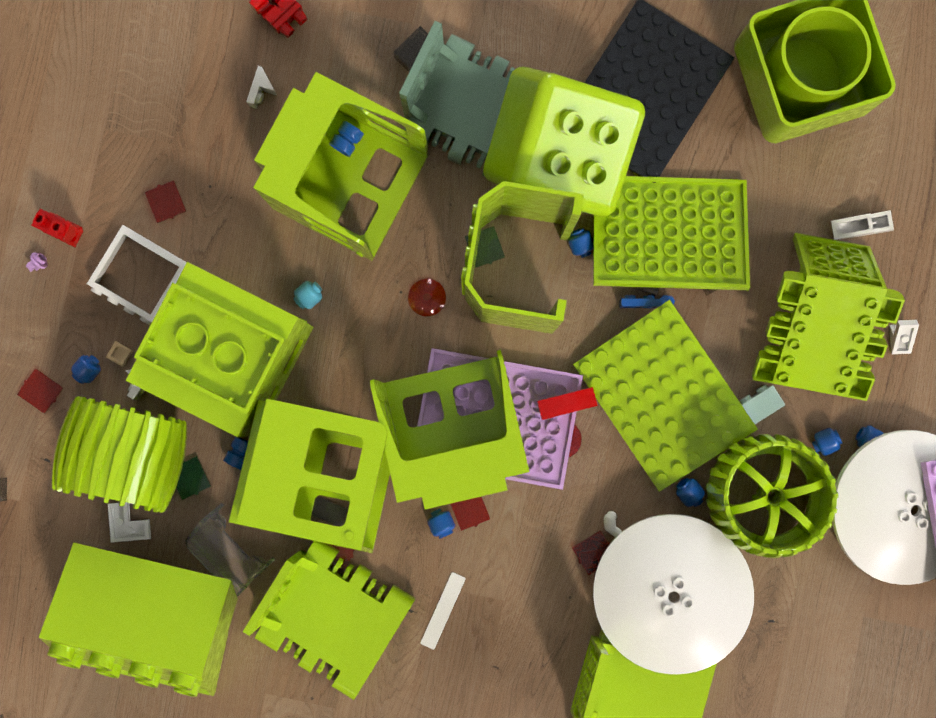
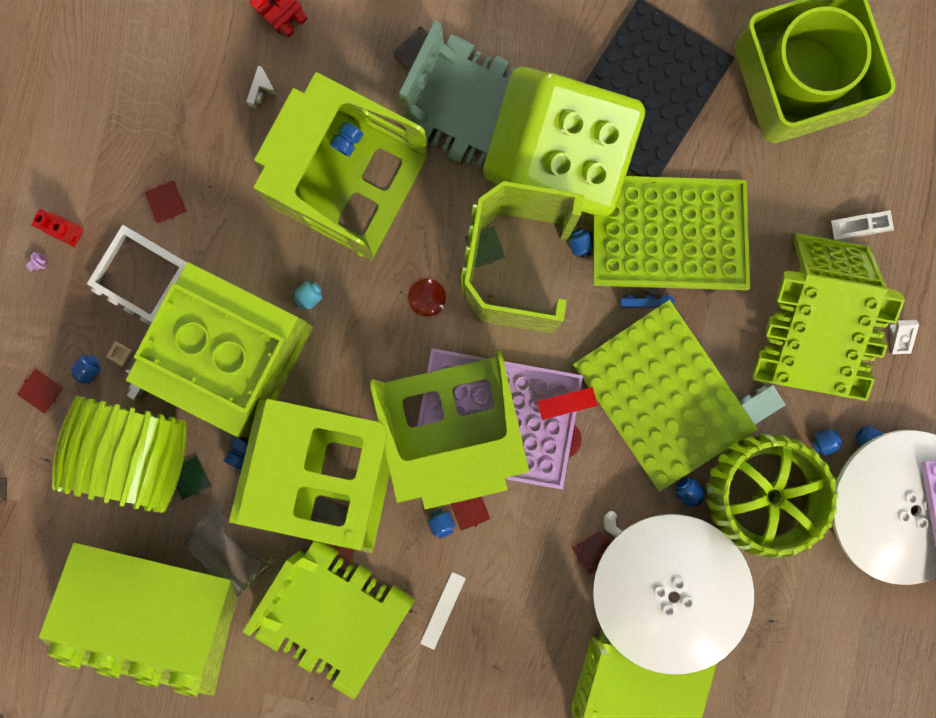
white plate [108,502,151,542] -> none

